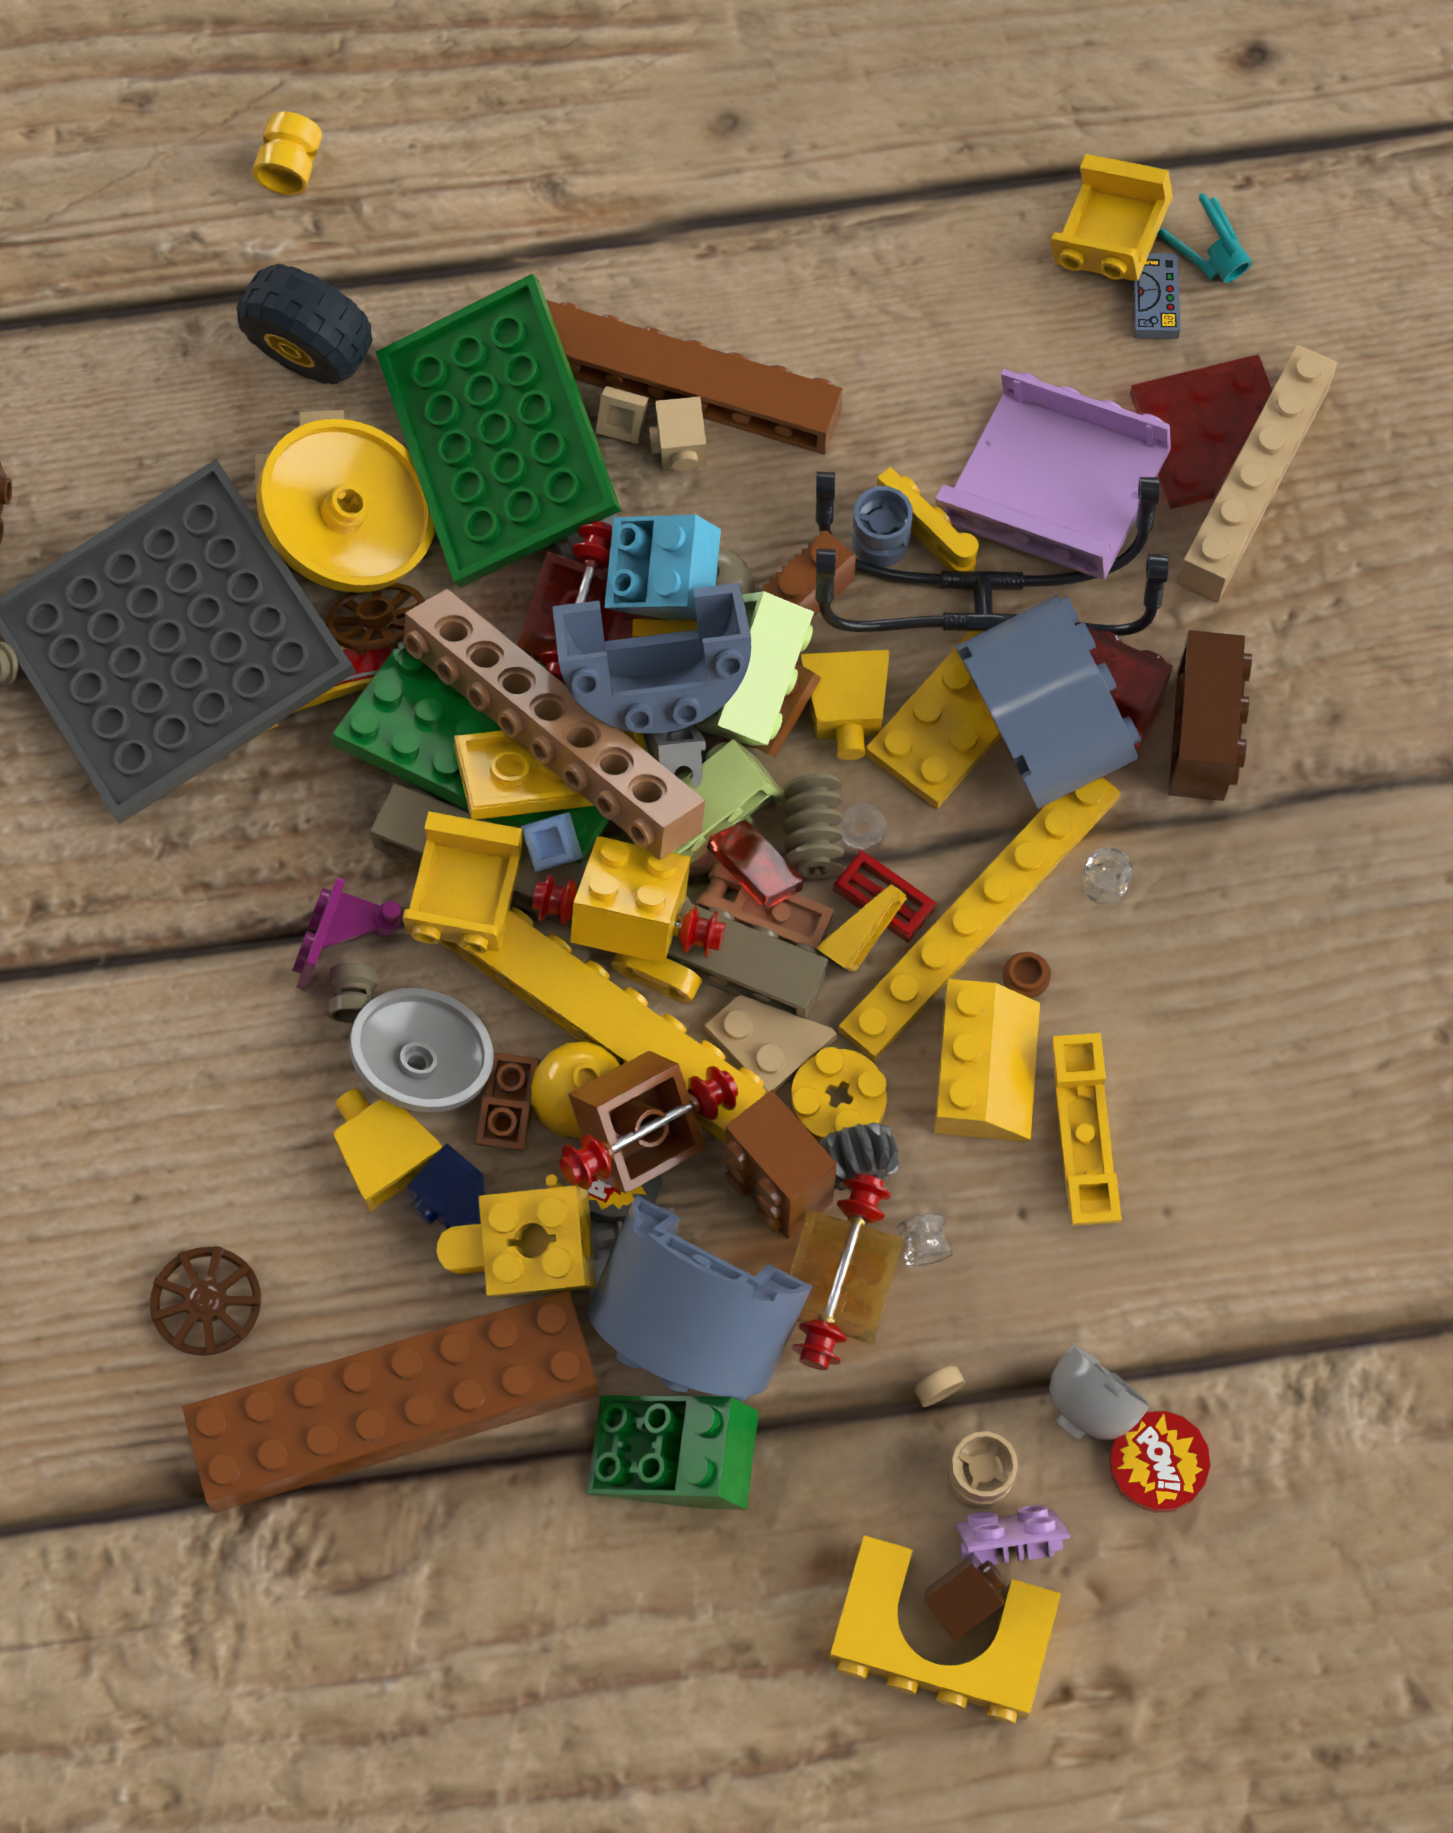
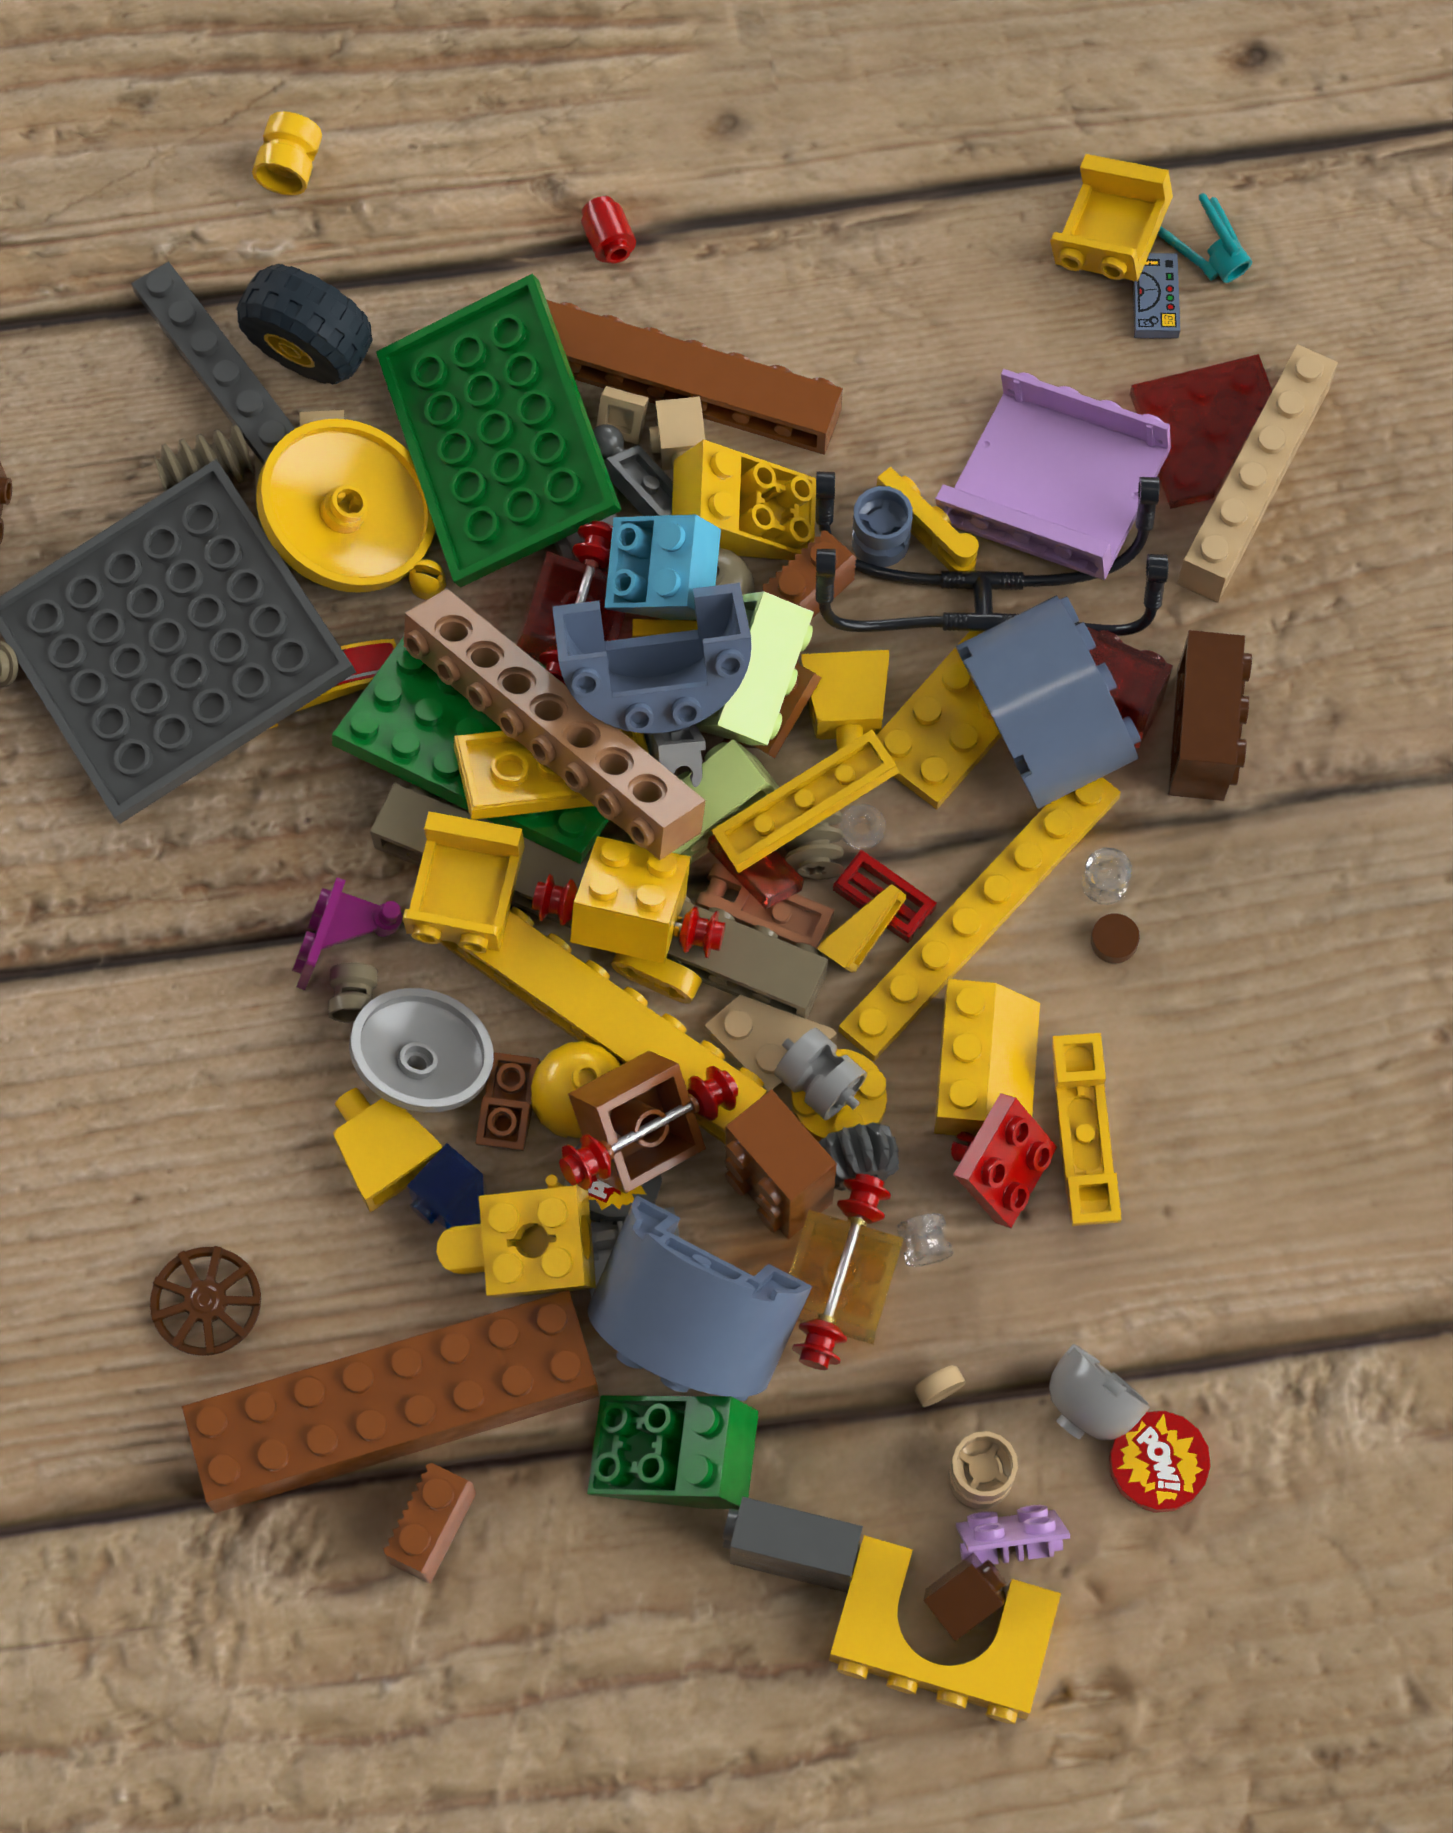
reddish brown wheel [325,583,425,655] -> none
light blue tile [521,812,583,872] -> none
dark orange plate [1003,952,1051,998] -> none
none -> dark grey plate [131,261,295,465]
none -> dark tan piece [154,424,255,492]
none -> dark orange brick [383,1463,476,1584]
none -> yellow hinge [409,559,446,600]
none -> red brick [581,196,636,264]
none -> dark grey plate [593,424,673,516]
none -> yellow slope [671,439,816,560]
none -> yellow plate [711,729,899,873]
none -> dark grey brick [723,1497,863,1593]
none -> light grey wheel [774,1028,867,1120]
none -> red plate [951,1093,1057,1228]
none -> reddish brown tile [1091,913,1140,963]

